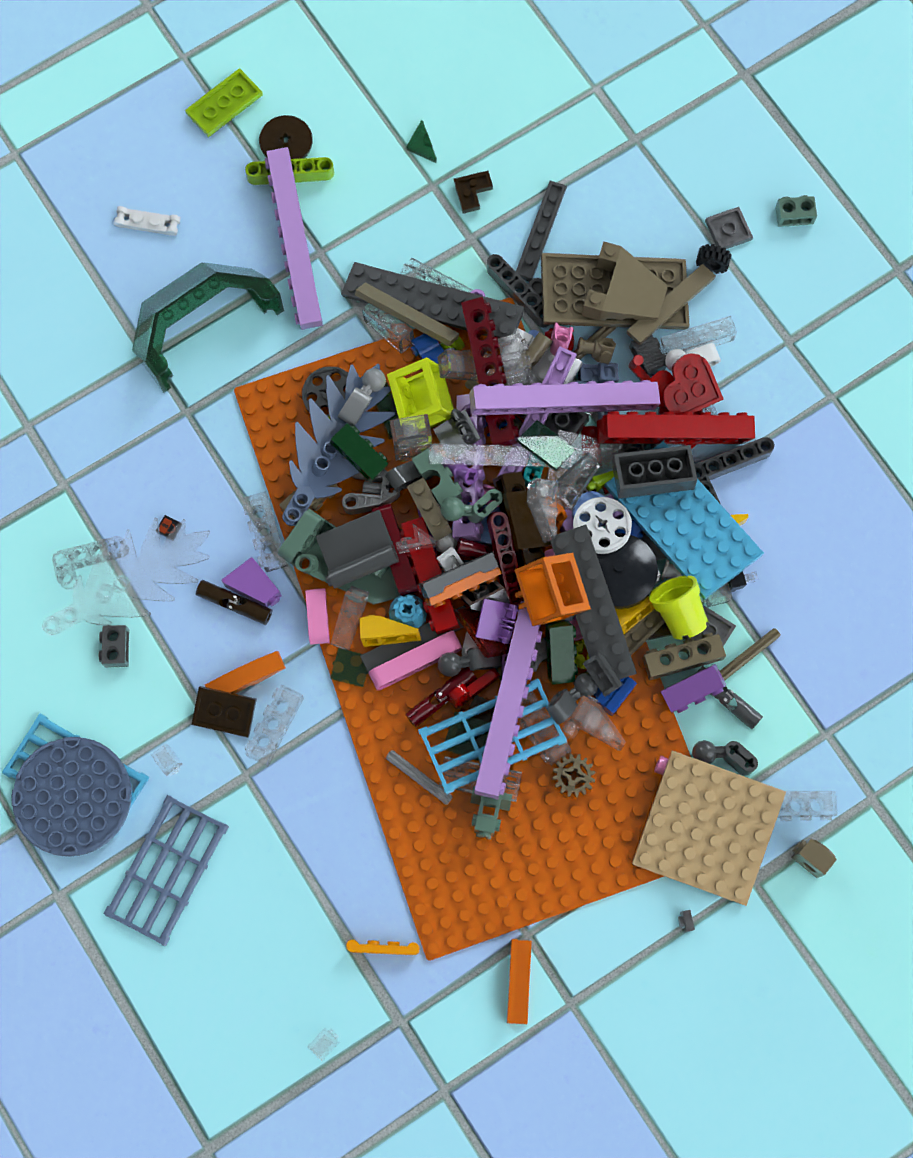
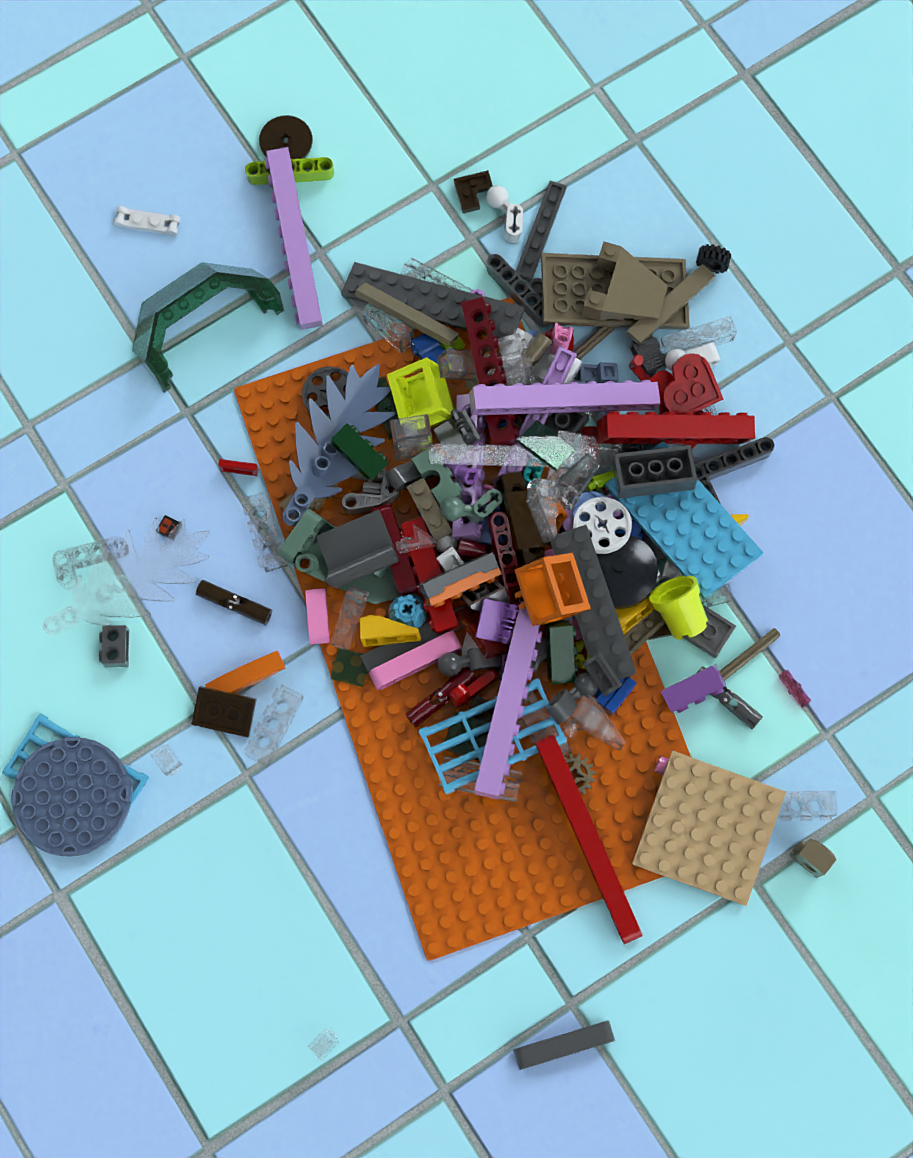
sand blue door [103,795,229,946] -> none
lime plate [185,68,263,138] -> none
medium lavender slope [221,557,282,607] -> none
light grey beam [338,368,386,426] -> none
light orange plate [346,940,420,955] -> none
light grey axle [386,750,453,805] -> none
clear green tile [406,120,437,163] -> none
sand green tile [470,786,512,840] -> none
orange fence [507,939,532,1024] -> none
dark tan connector [576,337,616,364] -> none
dark tan brick [642,633,726,681] -> none
flat silver plate [678,910,695,932] -> none
dark grey beam [692,740,758,776] -> none
flat silver tile [705,207,753,249] -> none
black piece [725,571,759,593] -> none
sand green brick [775,195,817,227] -> none
none -> red tile [218,459,259,476]
none -> white beam [486,185,523,243]
none -> dark grey beam [513,1020,615,1070]
none -> red beam [535,734,643,945]
none -> clear pink pin [778,670,812,708]

